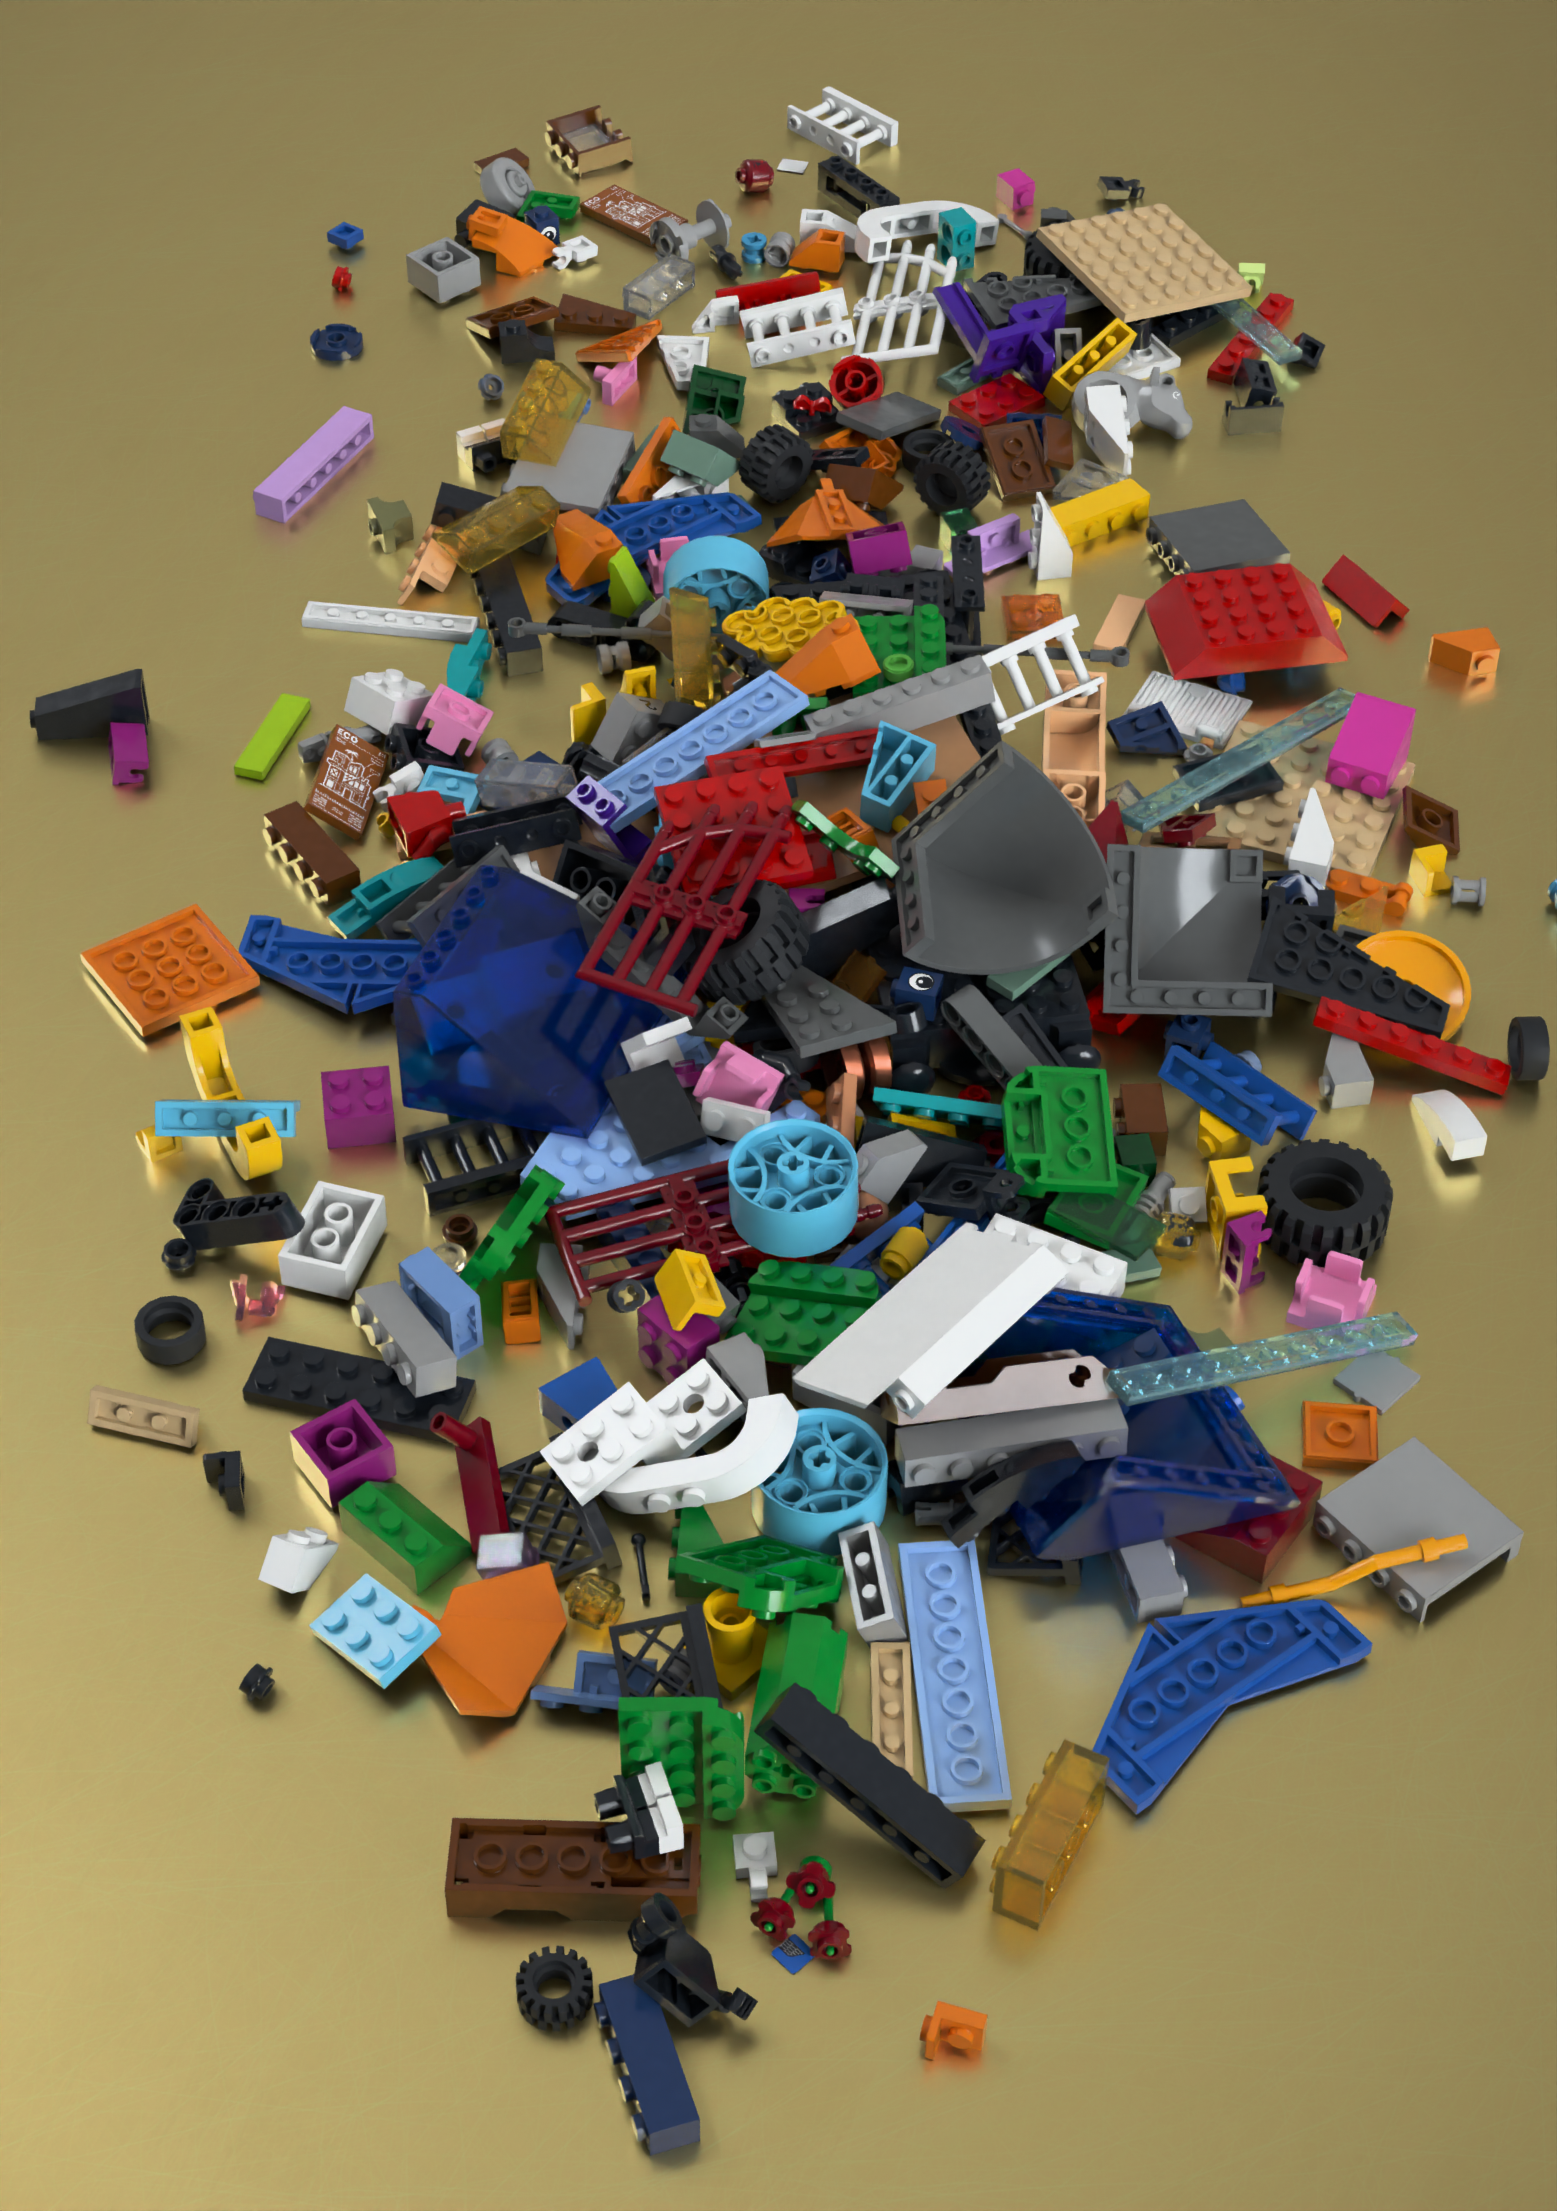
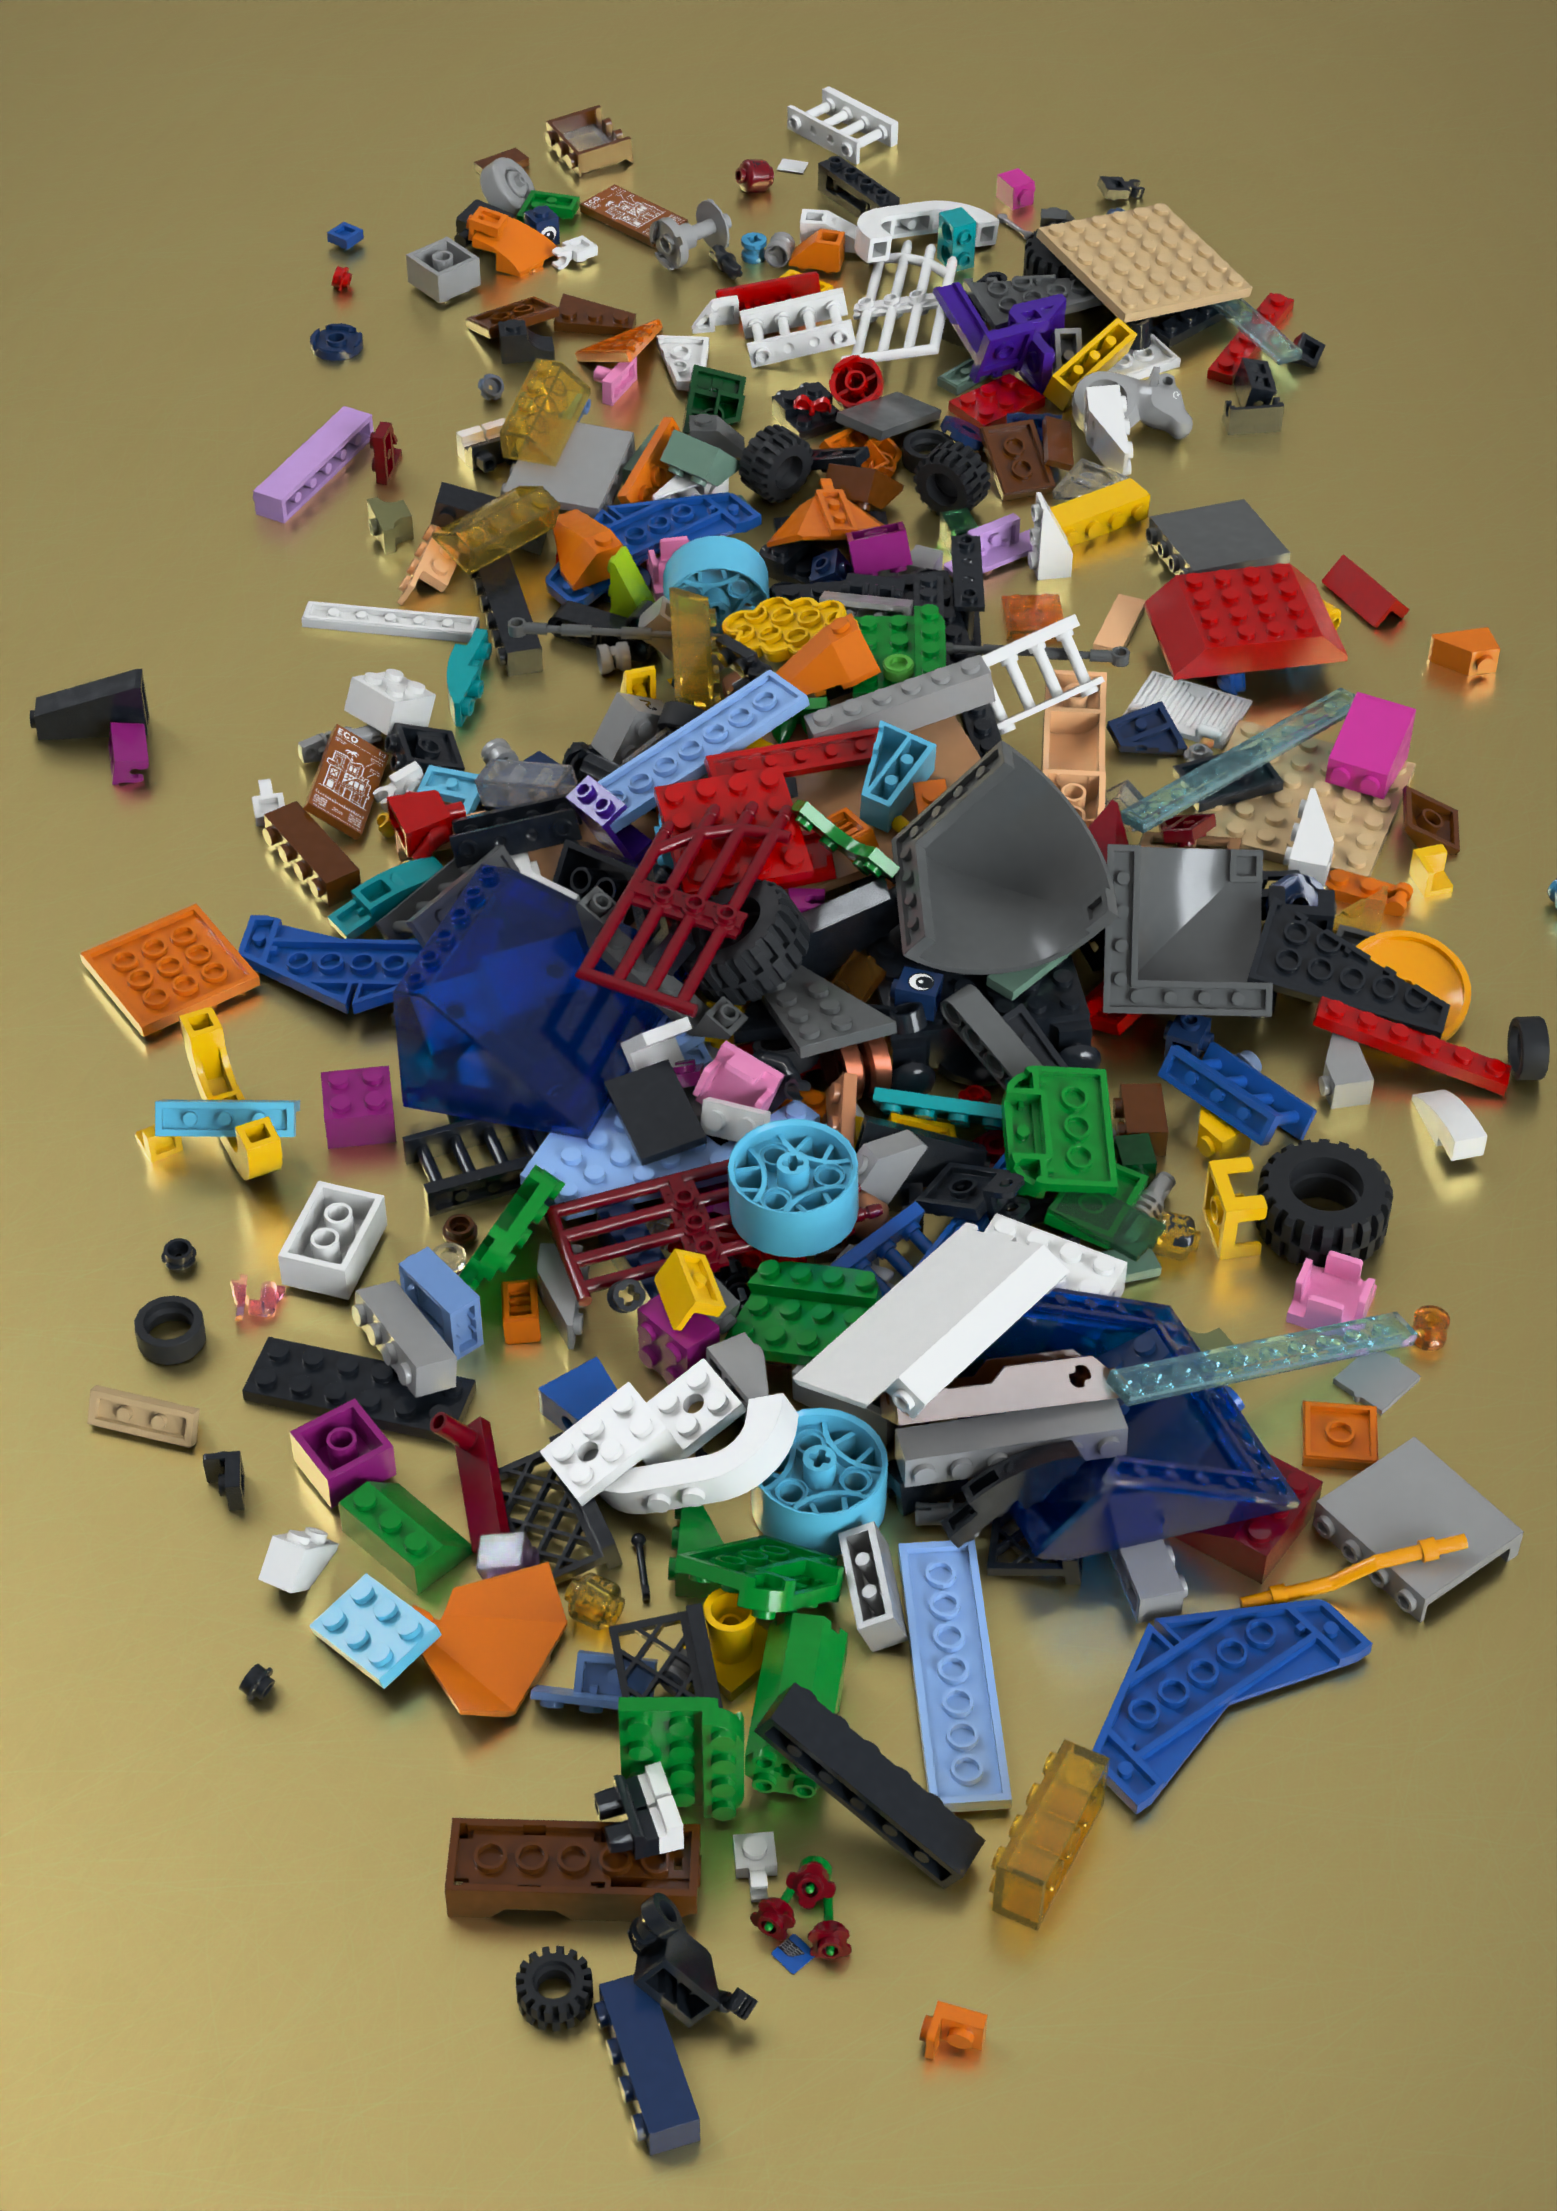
black beam [173,1178,305,1250] -> none
lime tile [234,693,311,780] -> none
bright pink panel [416,683,494,757] -> none
yellow panel [570,682,606,745] -> none
clear brick [622,253,695,320] -> none
light grey piece [754,730,816,748] -> none
tan plate [870,1642,914,1779] -> none
yellow brick [880,1226,929,1280] -> none
white plate [1168,1187,1207,1224] -> none
magenta hinge [1220,1210,1272,1294] -> none
yellowish green tile [1237,263,1265,293] -> none
light grey bush [1450,876,1486,906] -> none
none -> white plate [252,779,285,827]
none -> dark red wing [369,421,402,485]
none -> clear orange wheel [1410,1305,1450,1351]

